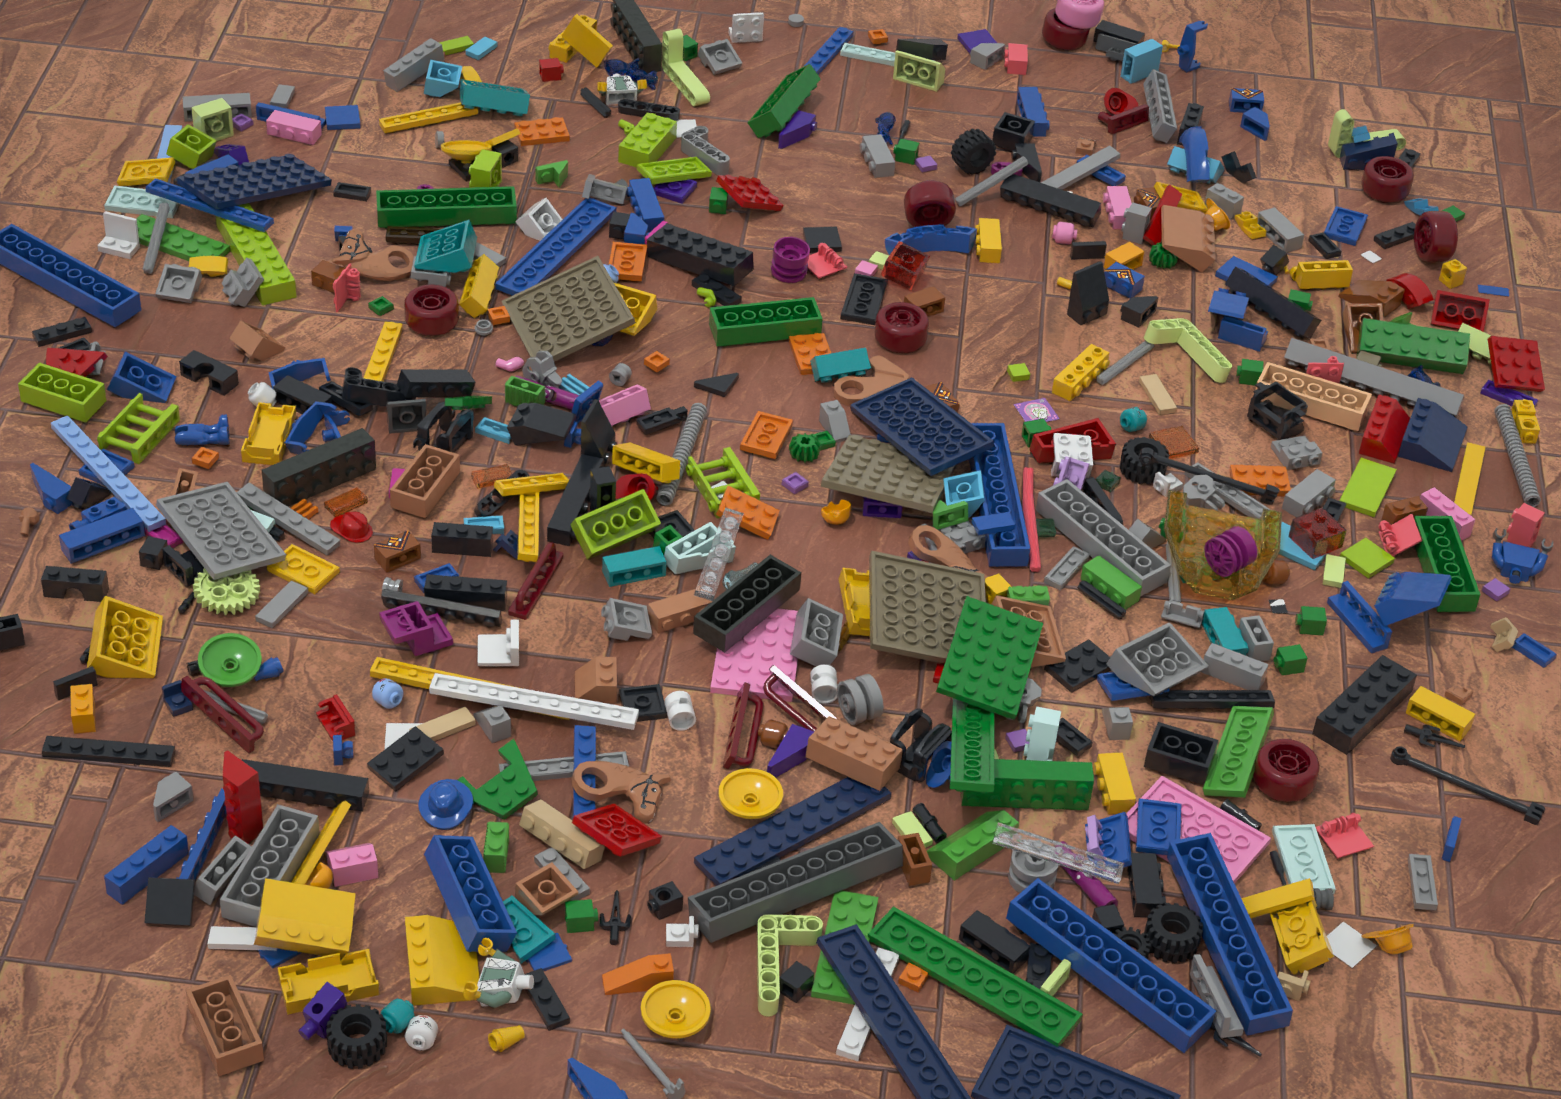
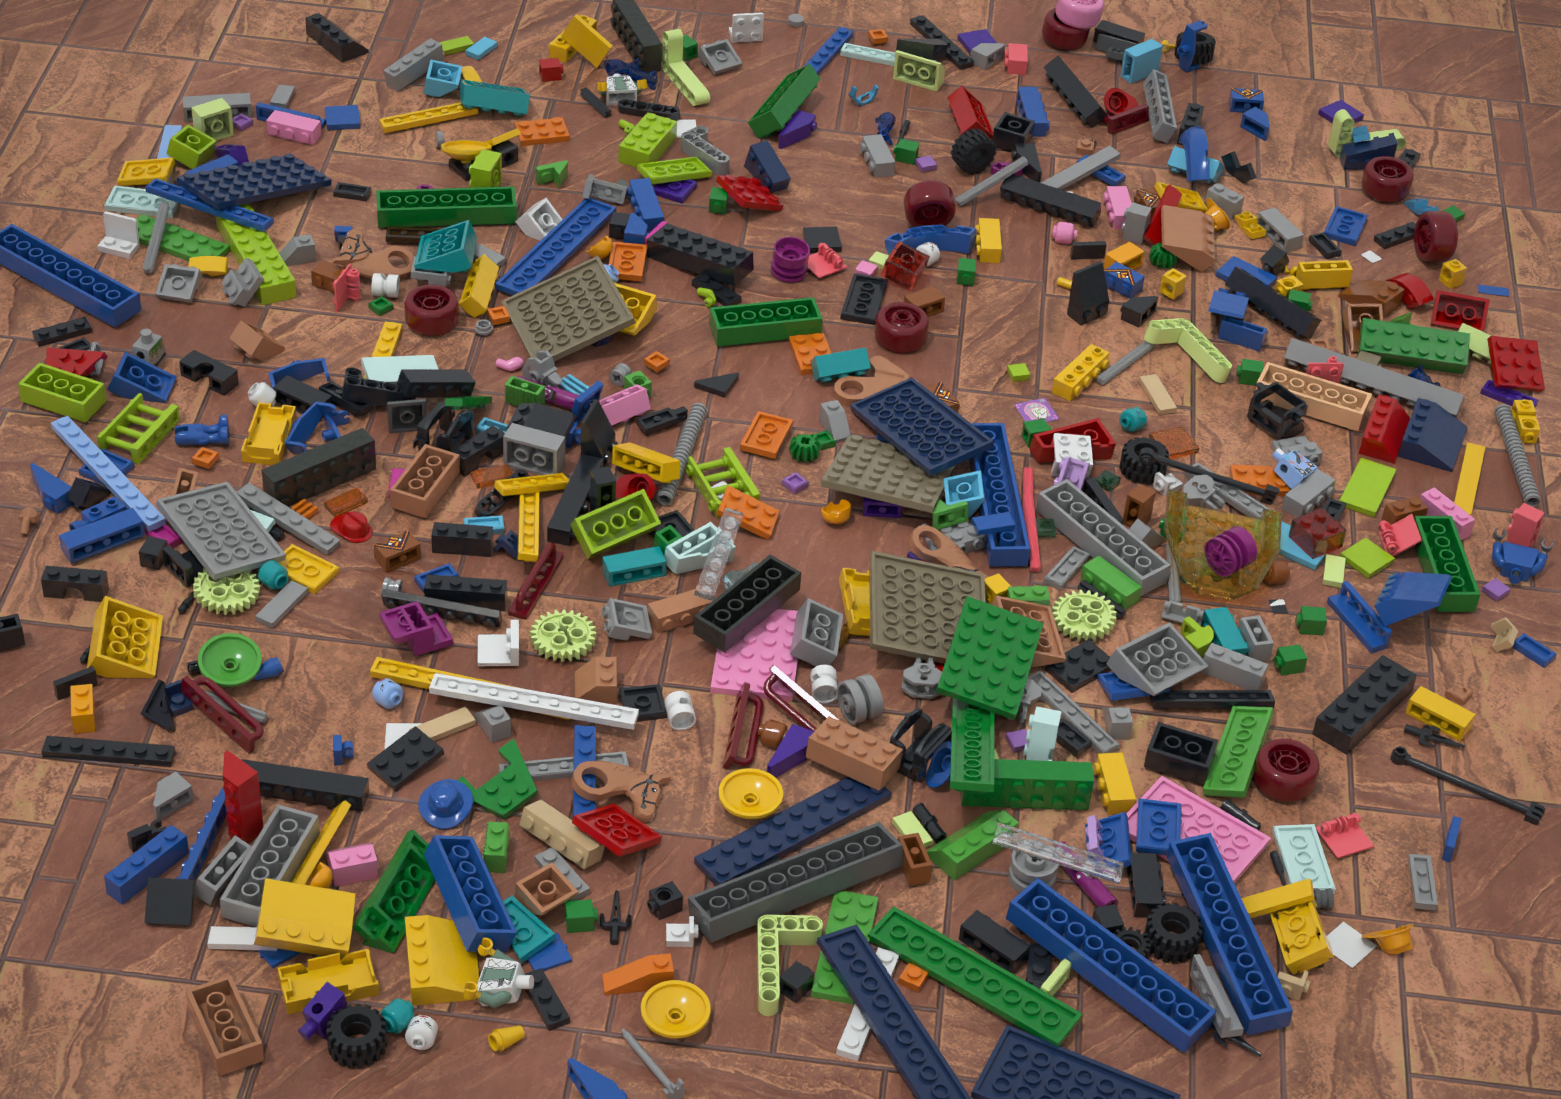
red hinge [316,694,355,741] -> none
none -> black plate [127,819,166,853]
none -> light grey torso [132,329,167,367]
none -> black tile [141,679,175,732]
none -> teal head [258,560,288,590]
none -> light grey slope [279,234,316,267]
none -> black slope [305,13,369,62]
none -> green slope [352,829,435,953]
none -> light aqua tile [361,355,438,384]
none -> white wheel [371,273,400,298]
none -> black arch [451,425,505,477]
none -> light grey brick [503,423,565,475]
none -> yellowish green gear [530,609,596,662]
none -> light orange hair [586,236,613,260]
none -> bright green brick [624,370,652,398]
none -> dark blue wedge [744,140,791,193]
none -> dark azure helmet [848,85,879,106]
none -> light grey hinge [902,658,942,699]
none -> black plate [910,15,974,70]
none -> white head [914,242,940,267]
none -> red slope [948,85,993,140]
none -> green brick [956,258,976,286]
none -> light grey tile [1028,670,1120,754]
none -> black brick [1043,55,1108,127]
none -> yellowish green gear [1052,590,1117,642]
none -> dark orange brick [1123,484,1156,527]
none -> yellow brick [1159,268,1187,300]
none -> black tyre [1174,31,1216,64]
none -> lime brick [1180,616,1214,659]
none -> light blue torso [1272,448,1319,489]
none -> yellow brick [1275,275,1304,298]
none -> dark purple tile [1318,100,1364,123]

